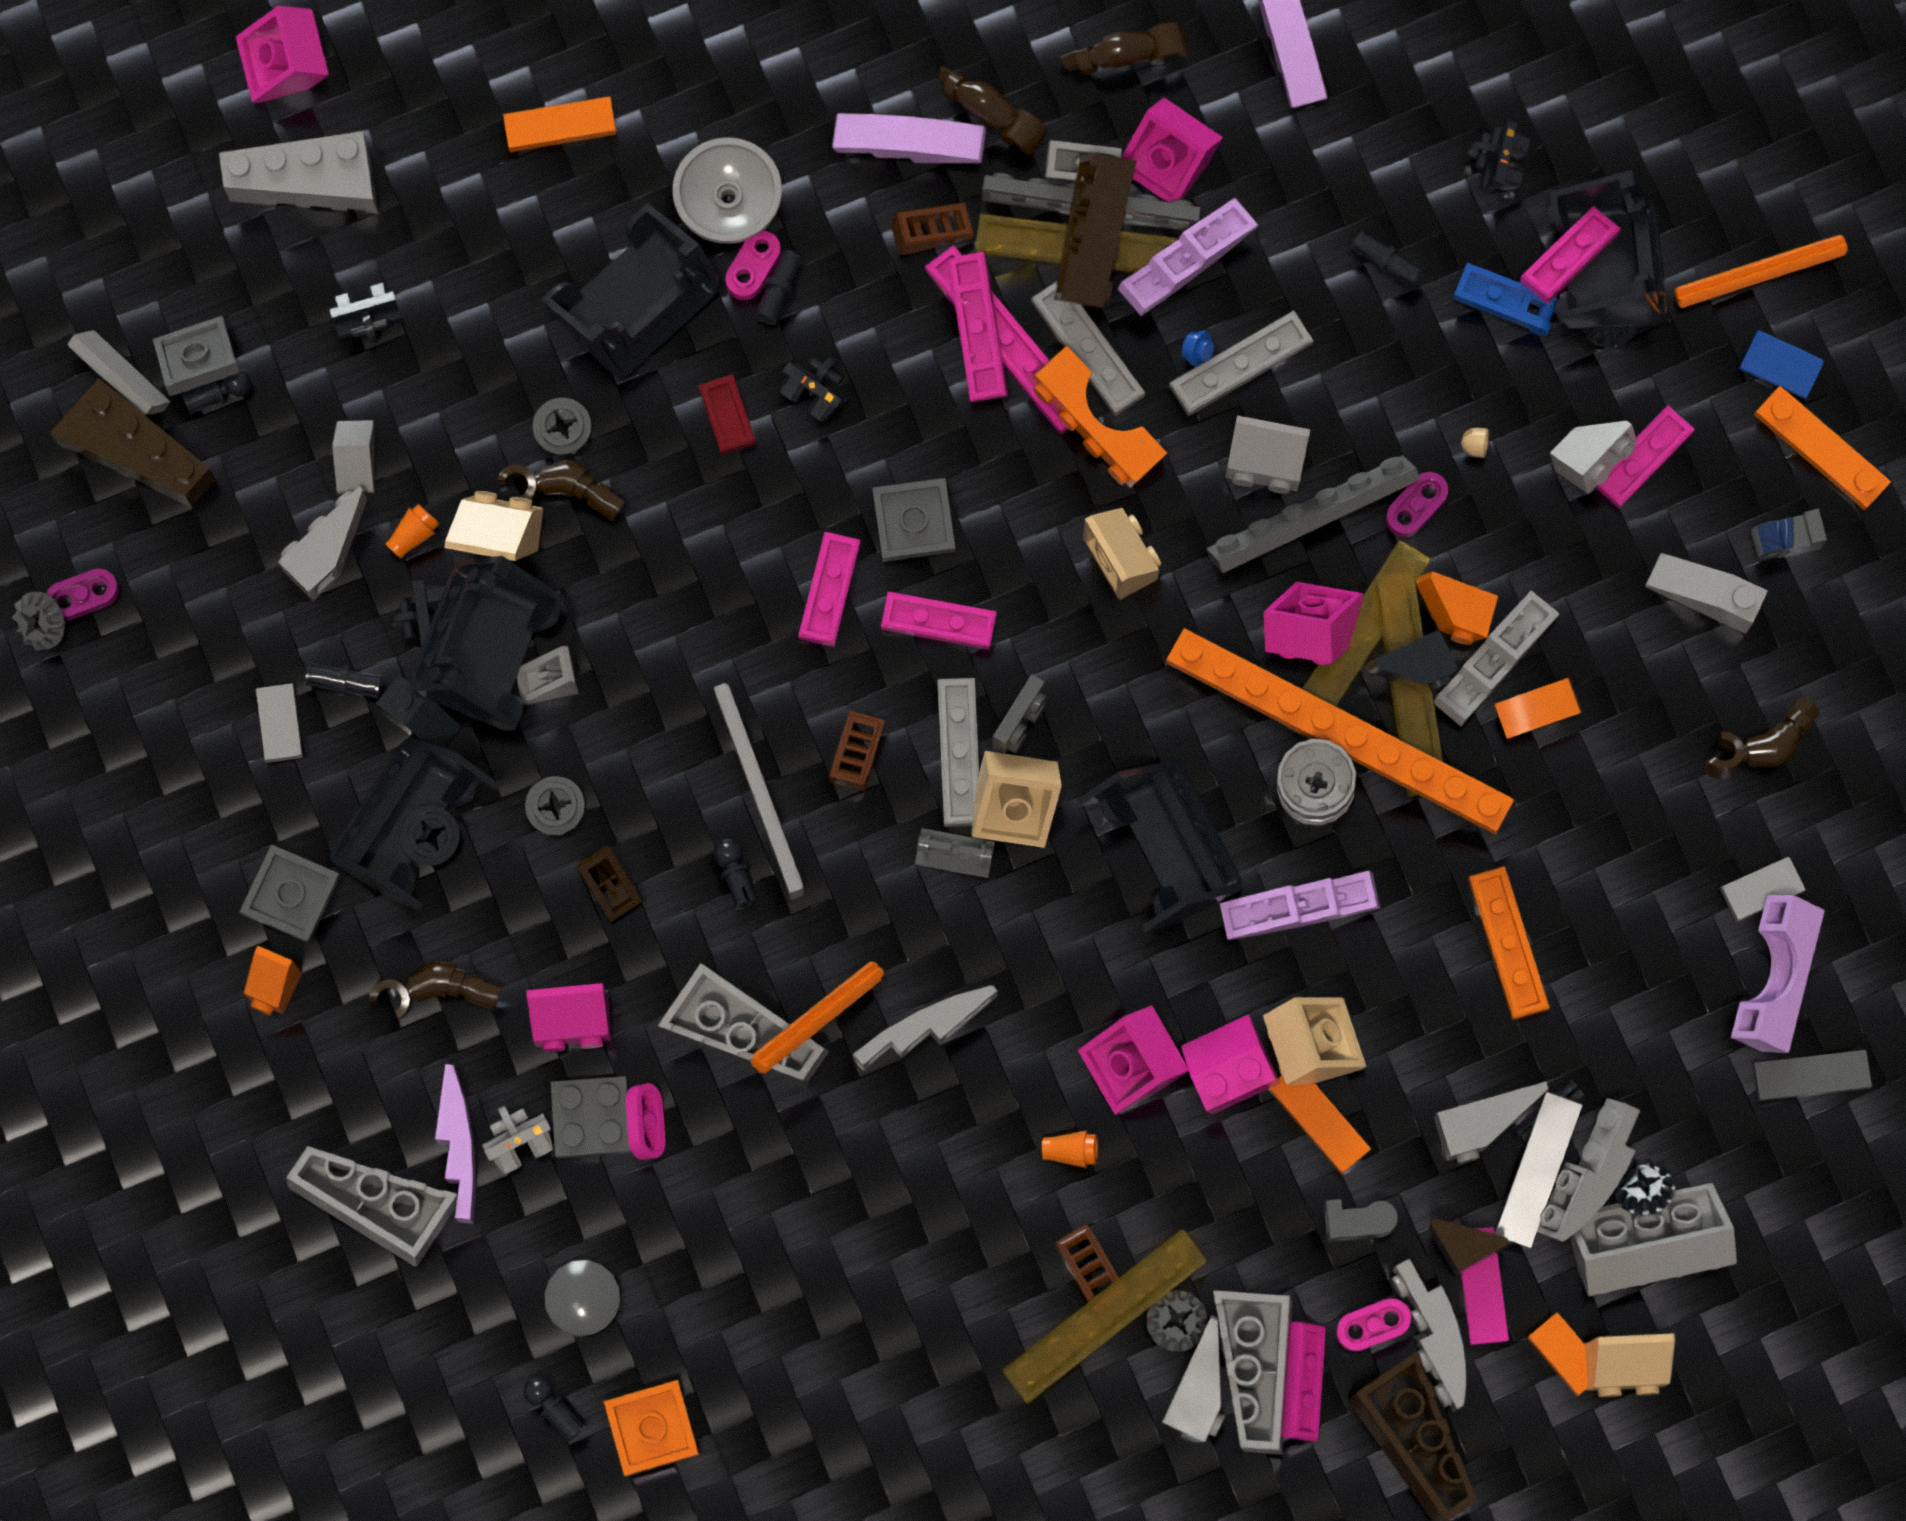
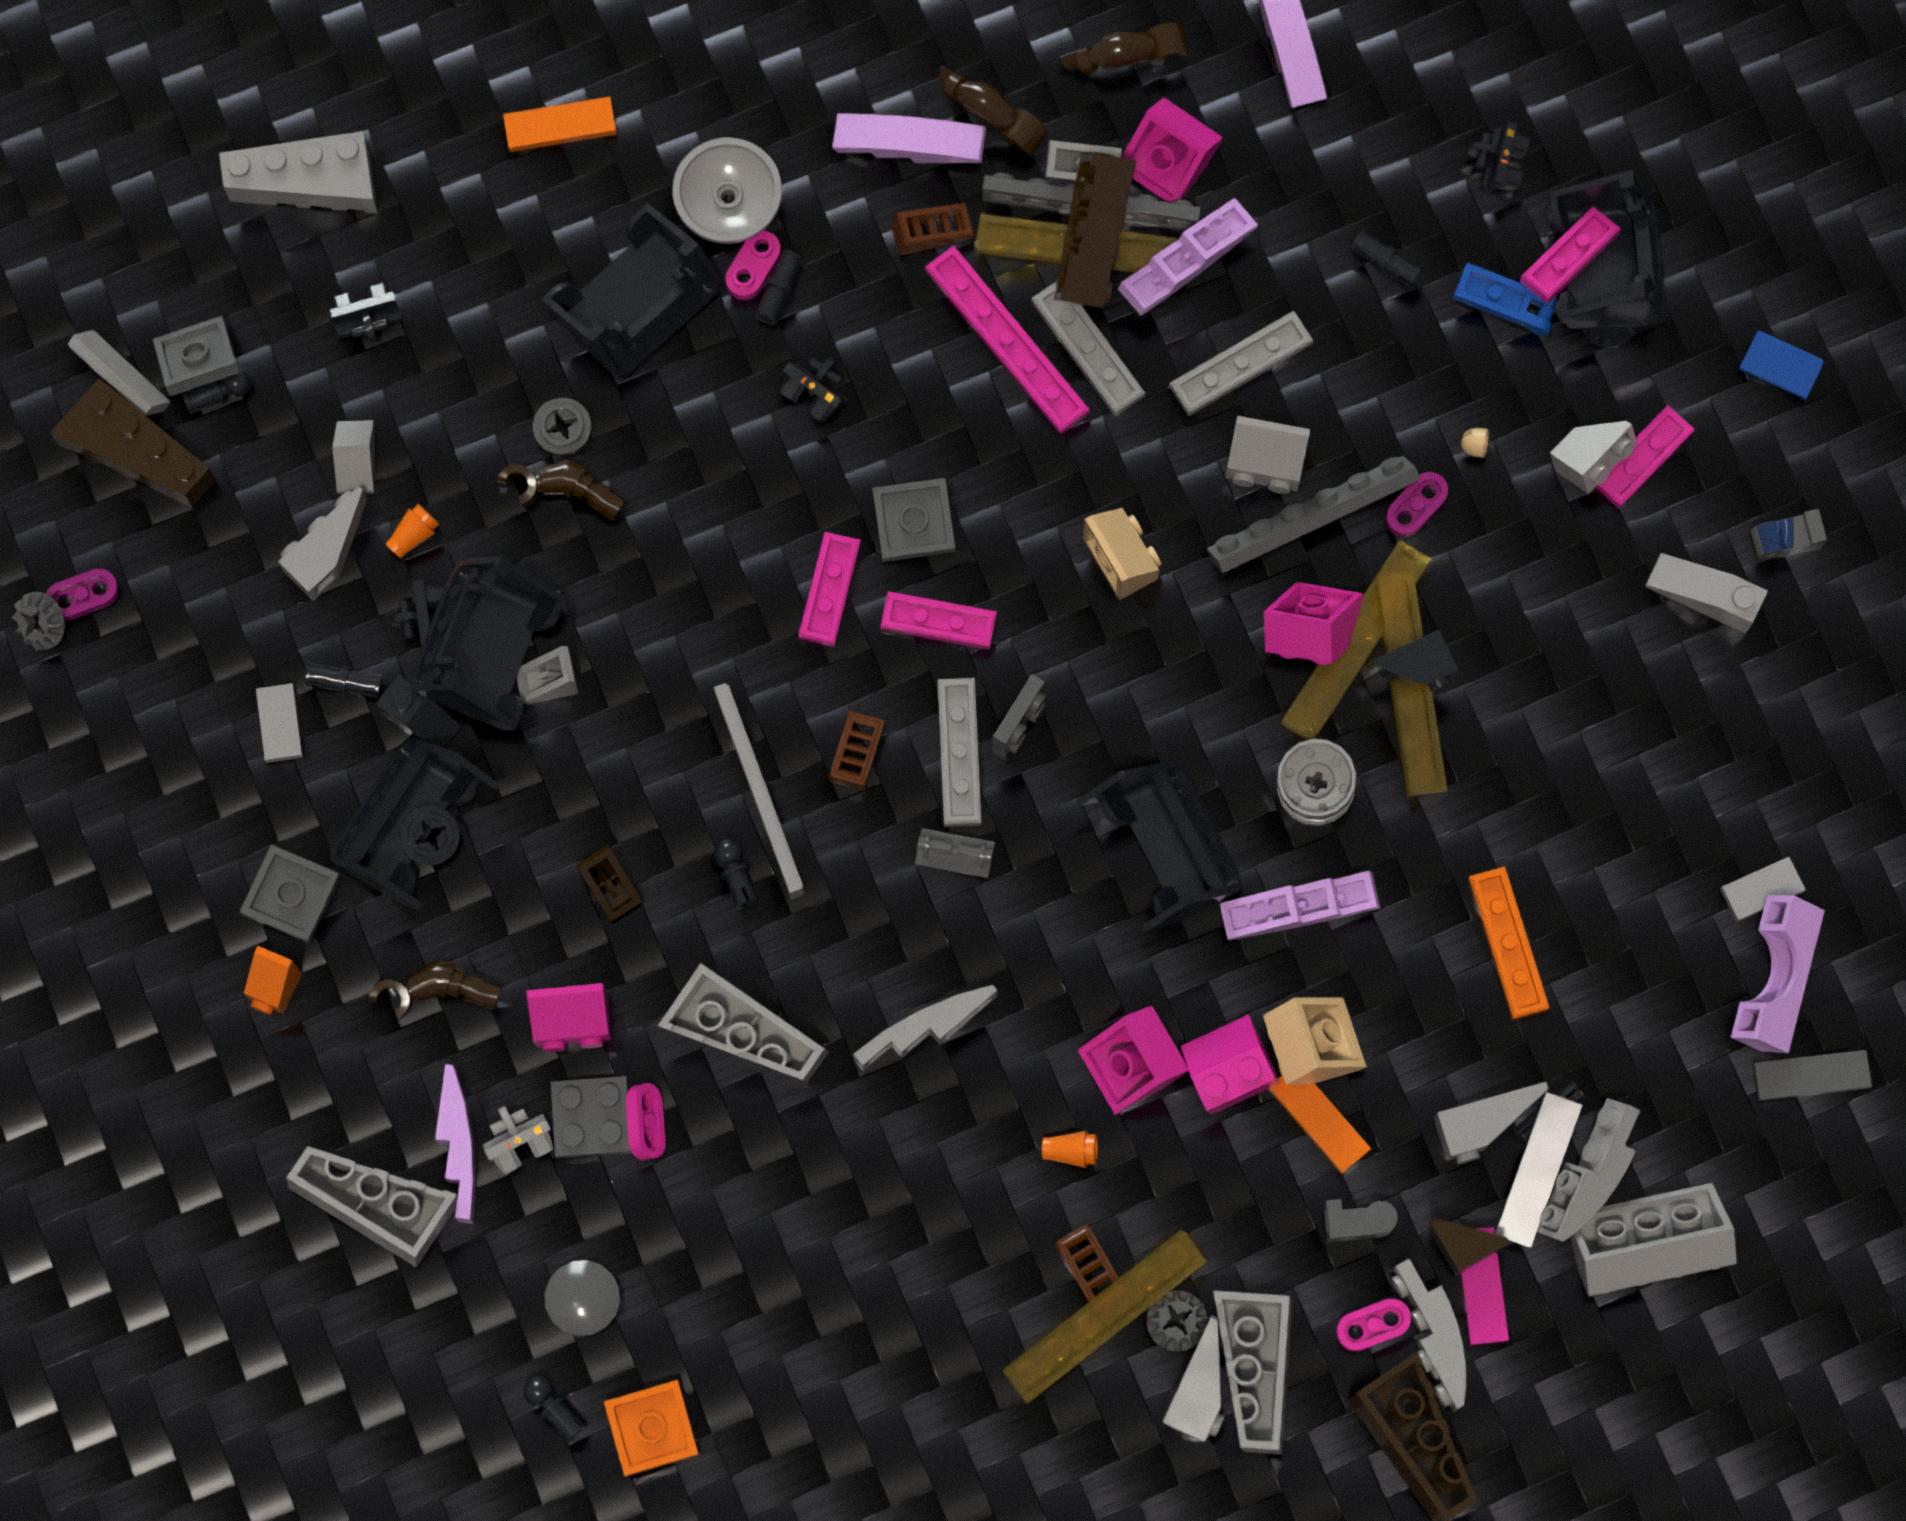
dark pink slope [236,6,329,103] -> none
slope [444,491,543,561] -> none
dark grey gear [525,776,585,835] -> none
dark red tile [698,374,756,455] -> none
orange axle [751,962,884,1073] -> none
dark pink plate [948,252,1008,403] -> none
tan slope [972,751,1062,848] -> none
orange arch [1031,346,1167,488] -> none
orange plate [1166,628,1514,835] -> none
blue plate [1182,330,1214,367] -> none
dark pink tile [1283,1322,1326,1442] -> none
orange slope [1416,571,1498,645] -> none
light grey slope [1433,591,1559,726] -> none
orange slope [1495,678,1582,739] -> none
orange tile [1527,1312,1588,1396] -> none
tan slope [1585,1334,1675,1397] -> none
black gear [1614,1160,1675,1215] -> none
orange axle [1674,235,1848,308] -> none
dark brown piece [1704,695,1820,780] -> none
orange plate [1754,386,1891,511] -> none

